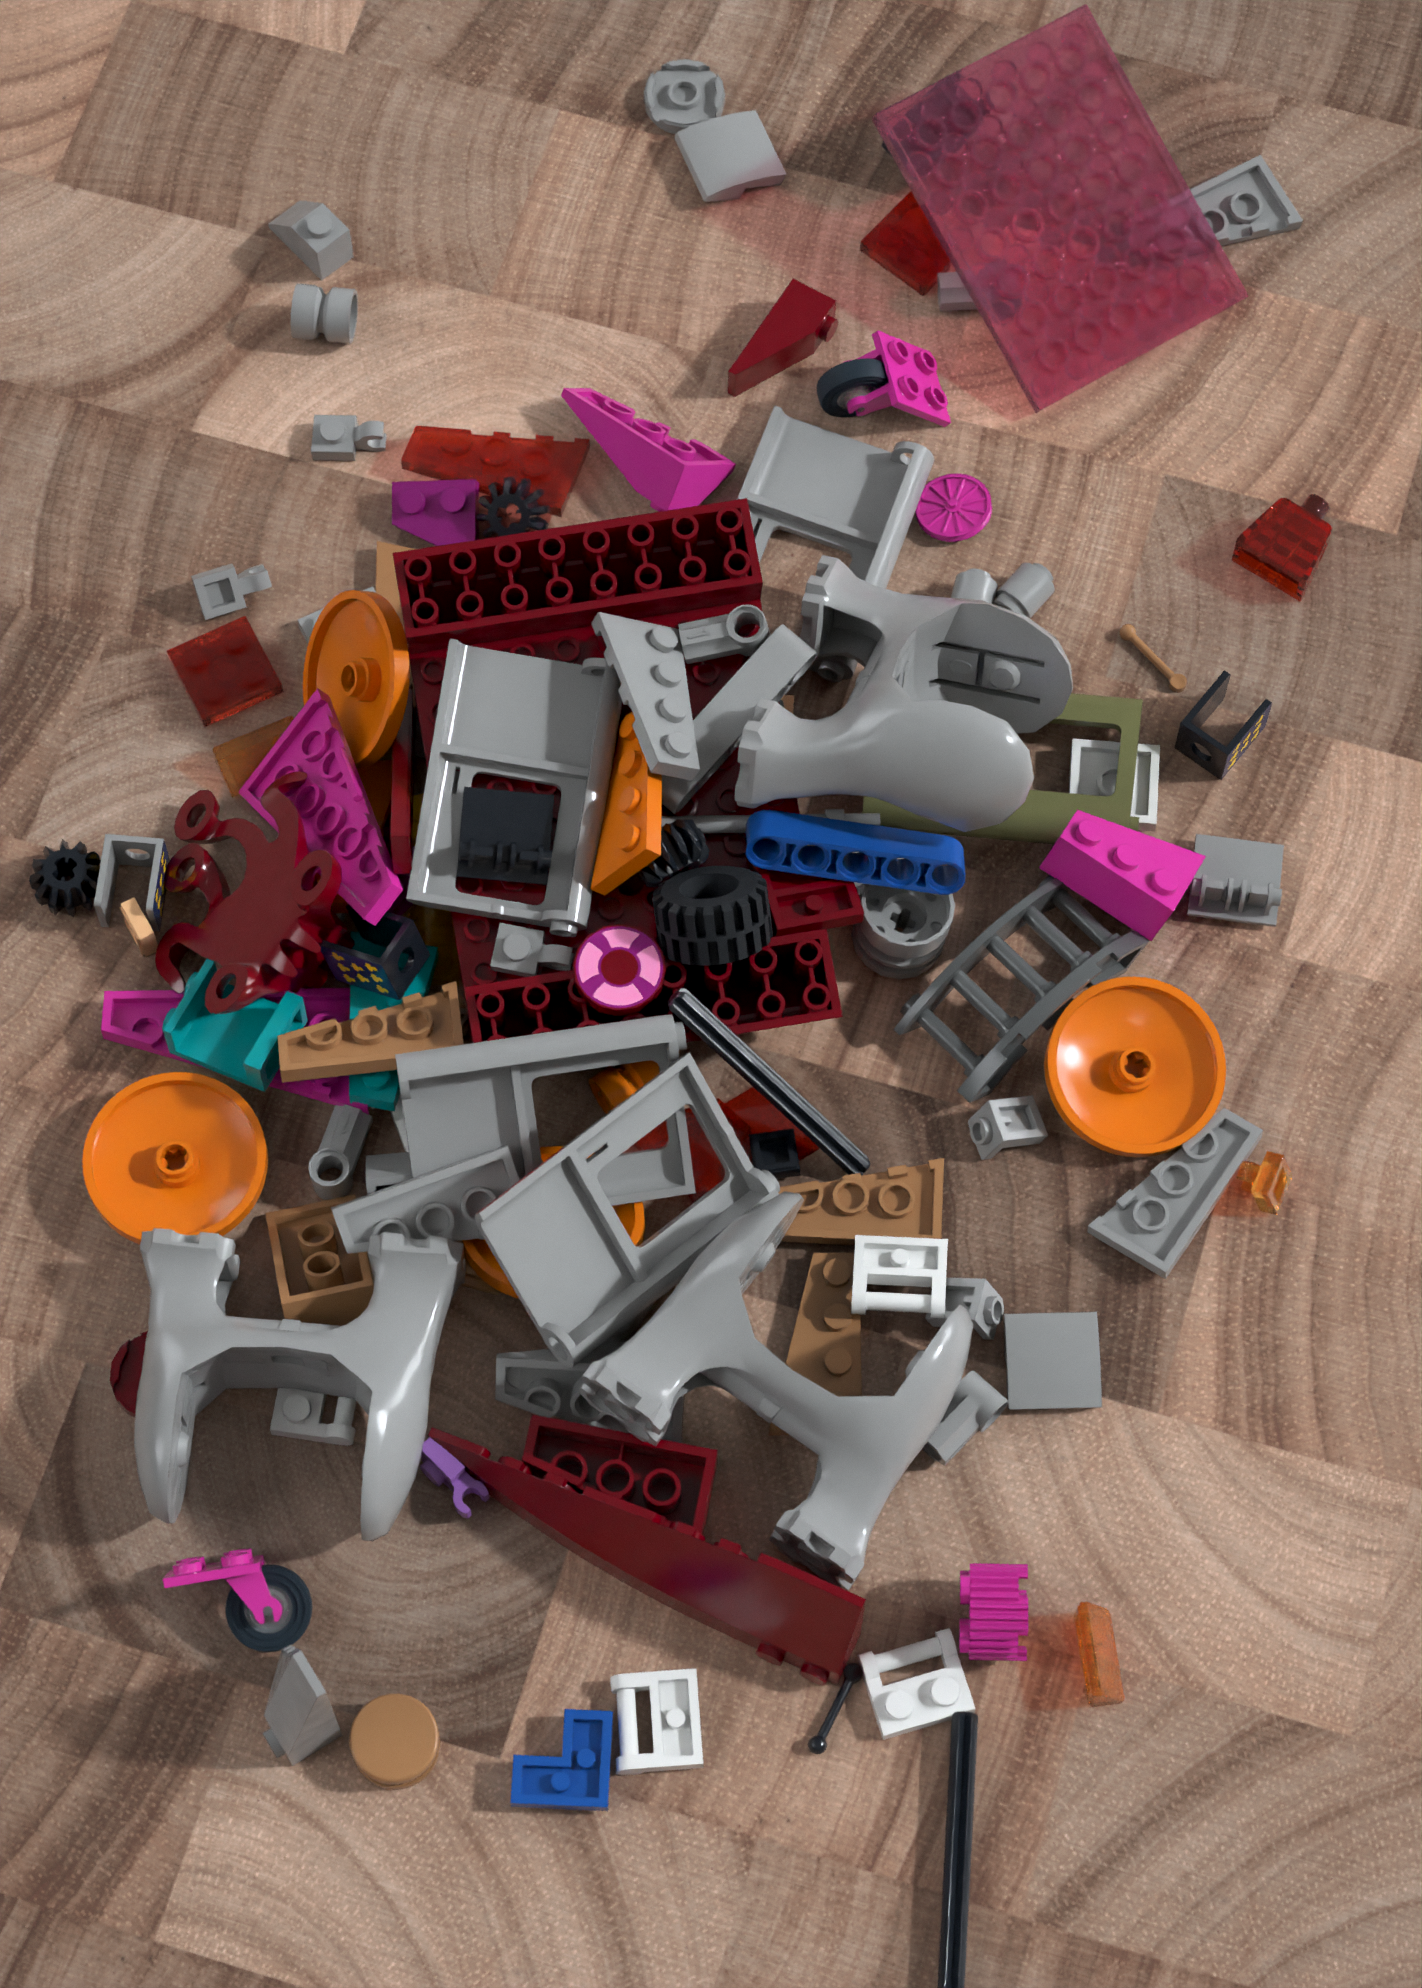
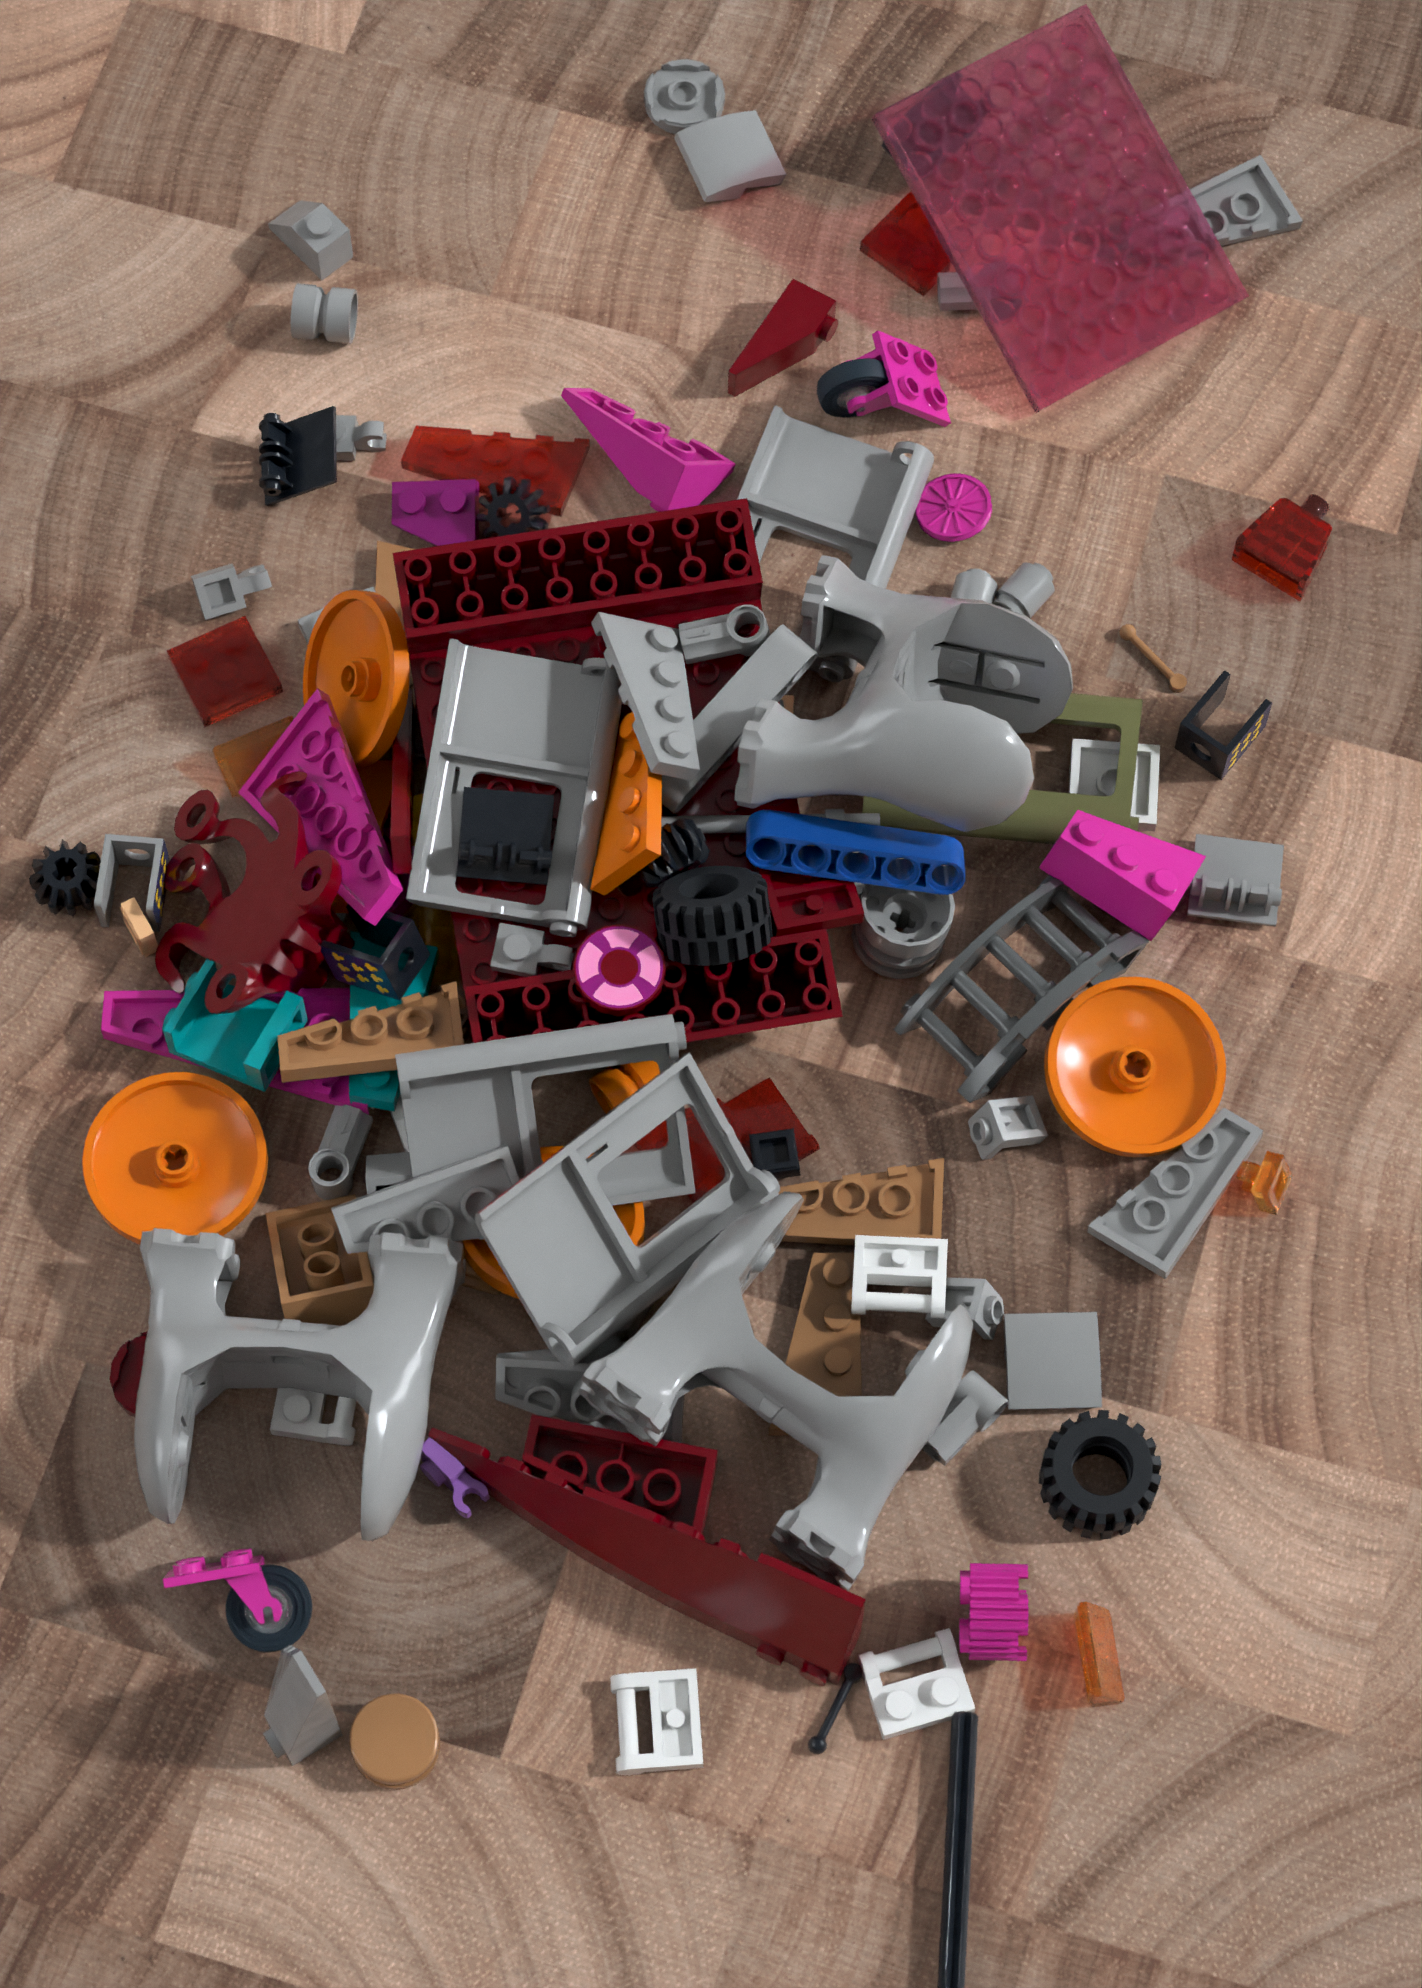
blue plate [510,1709,613,1811] -> none
black axle [667,988,871,1176] -> none
none -> black hinge [259,406,337,506]
none -> black tyre [1039,1410,1162,1540]

